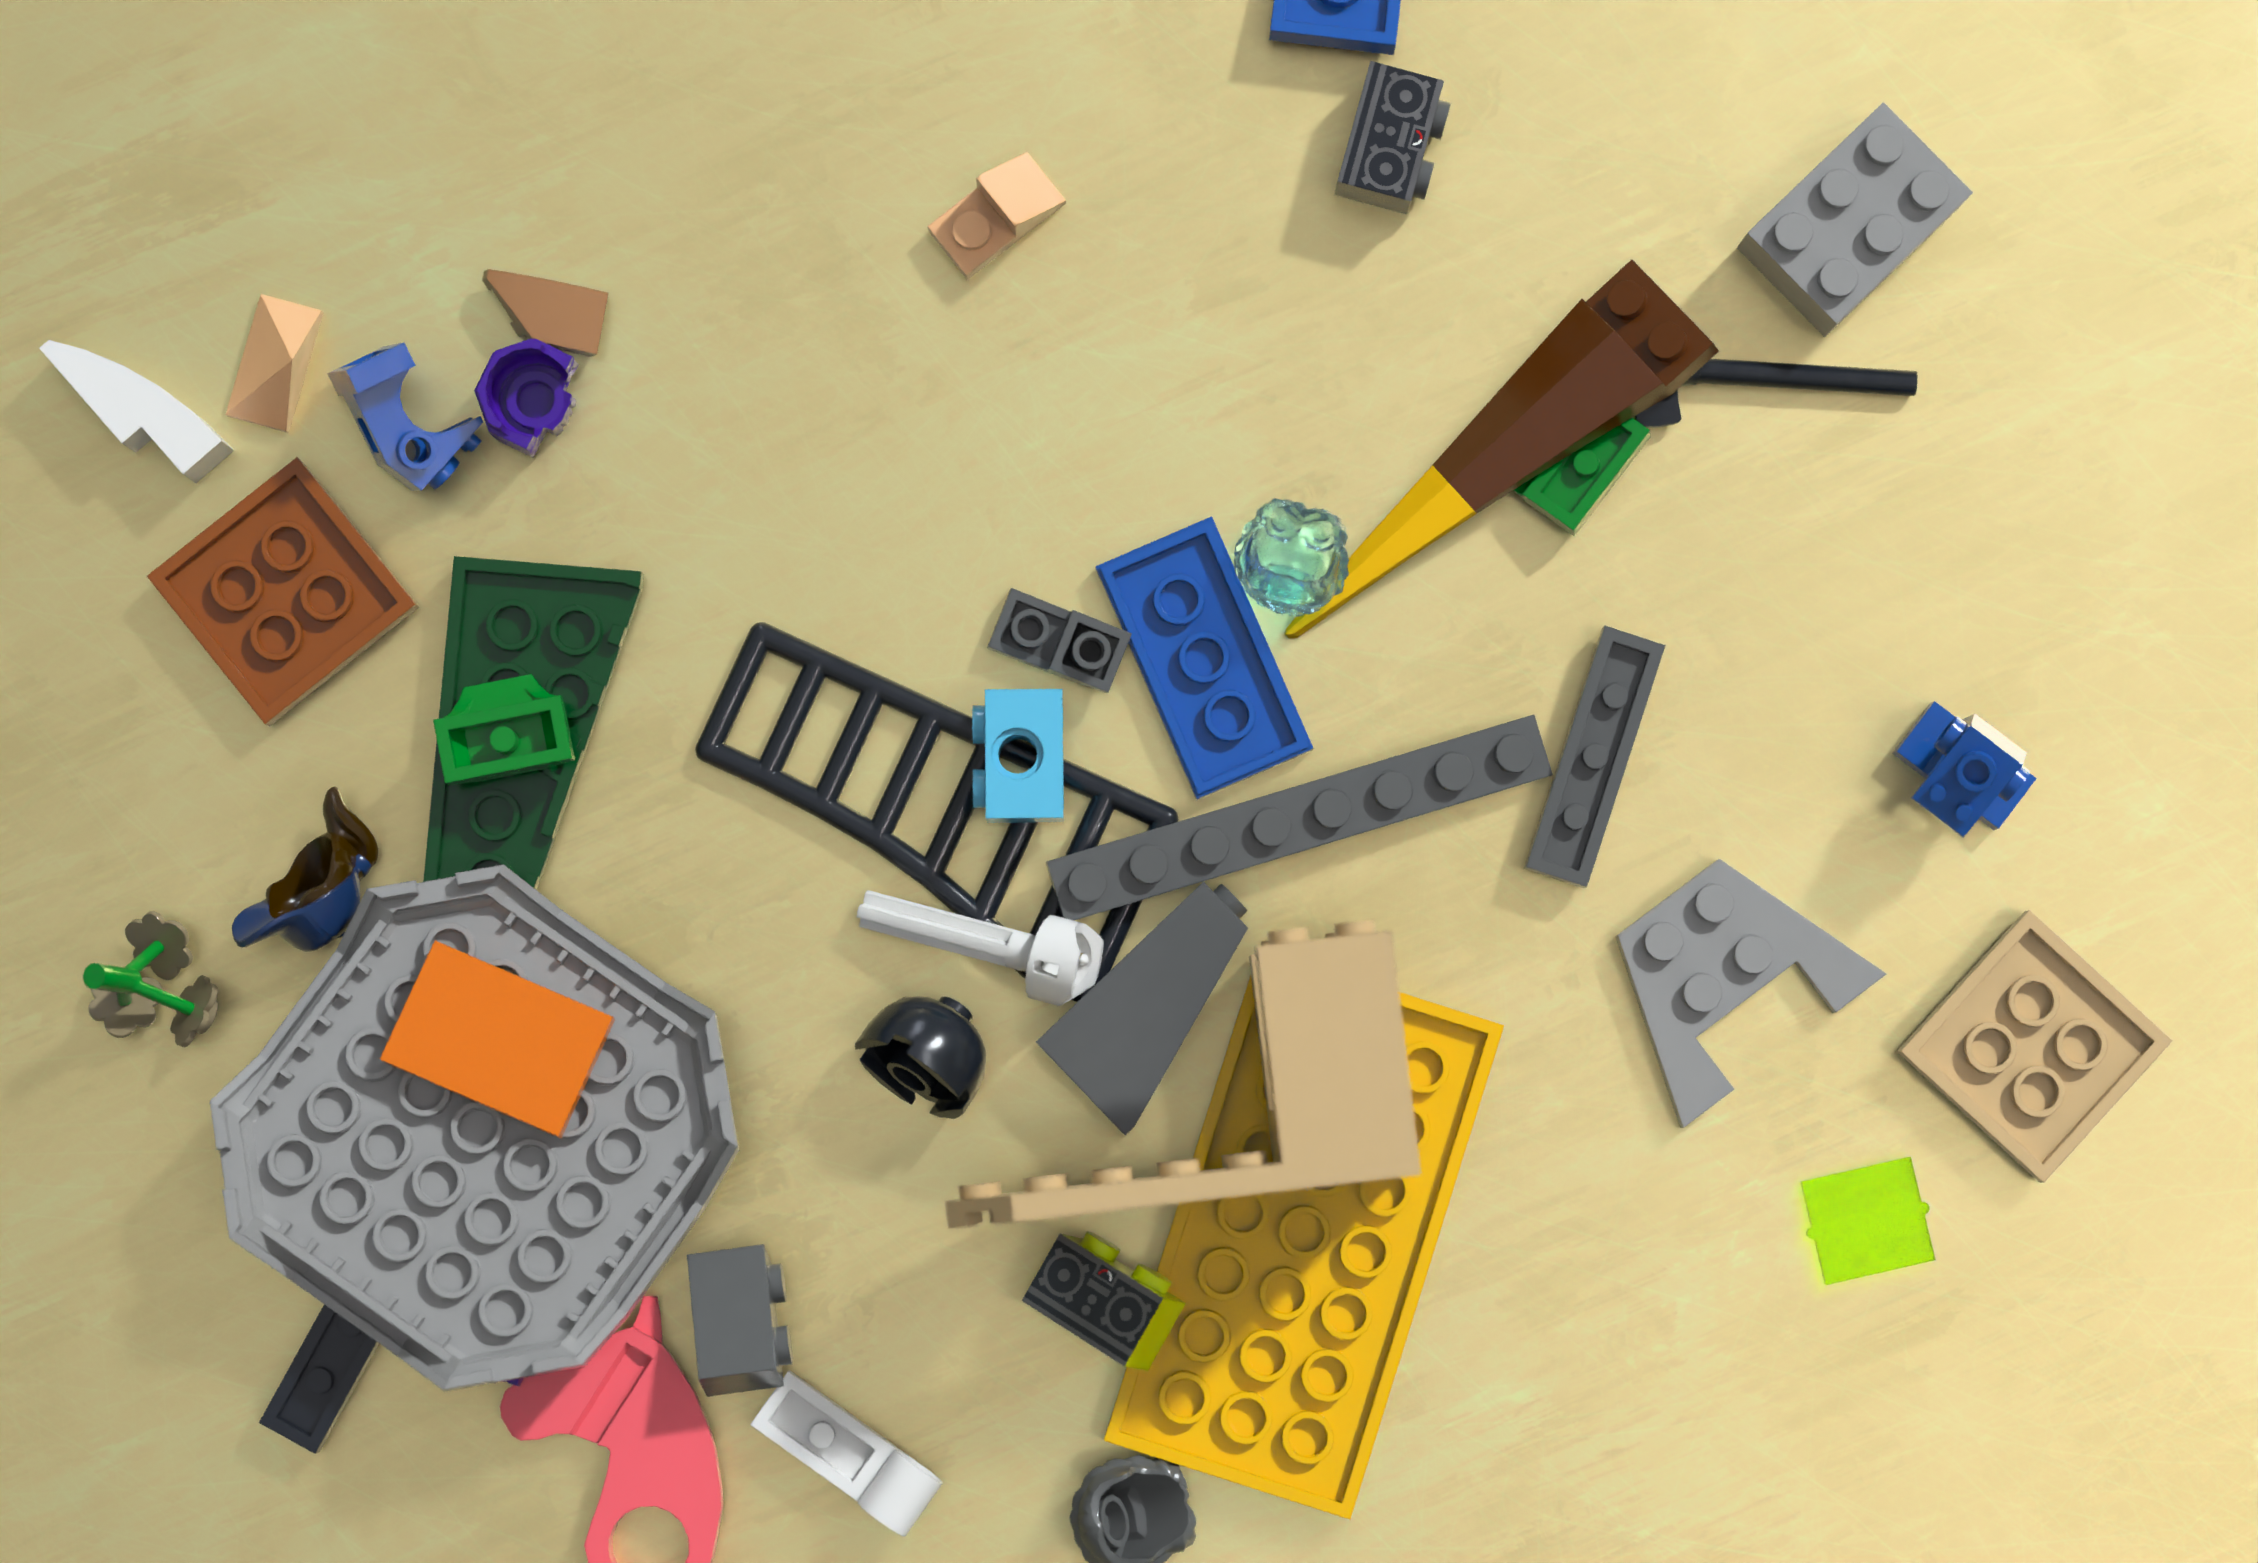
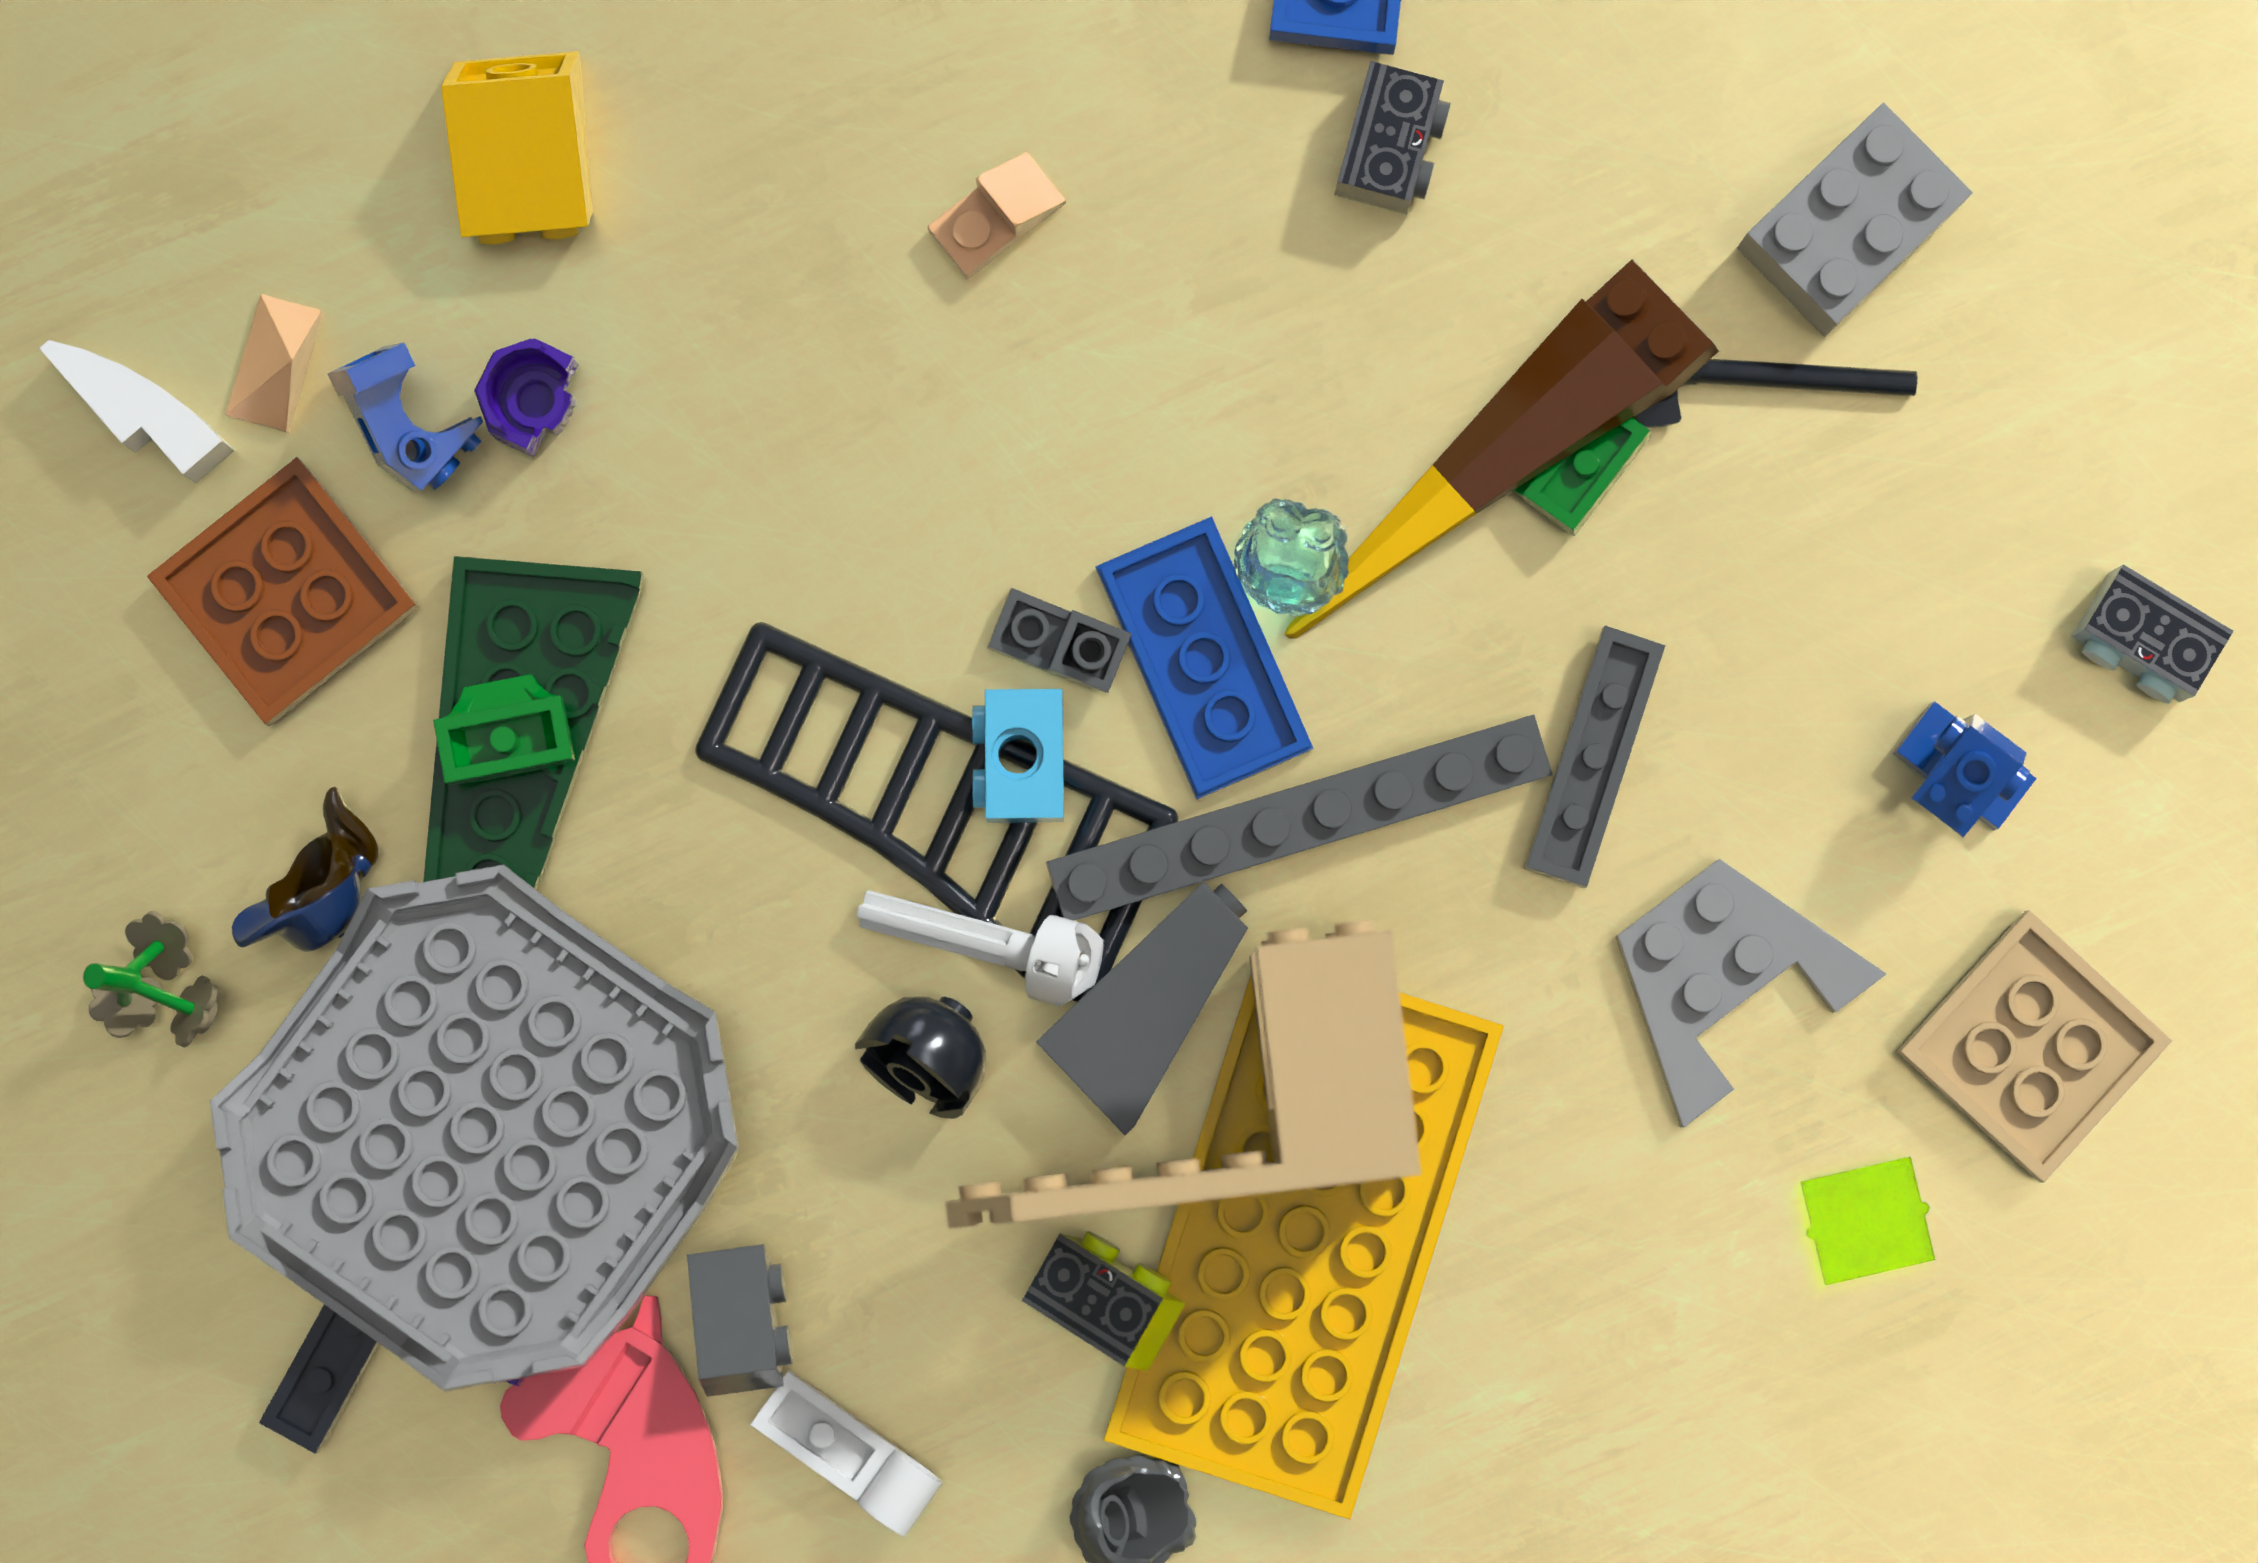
orange tile [380,940,615,1139] -> none
medium nougat slope [482,269,609,357] -> none
none -> yellow slope [441,51,593,244]
none -> brick [2071,564,2234,704]

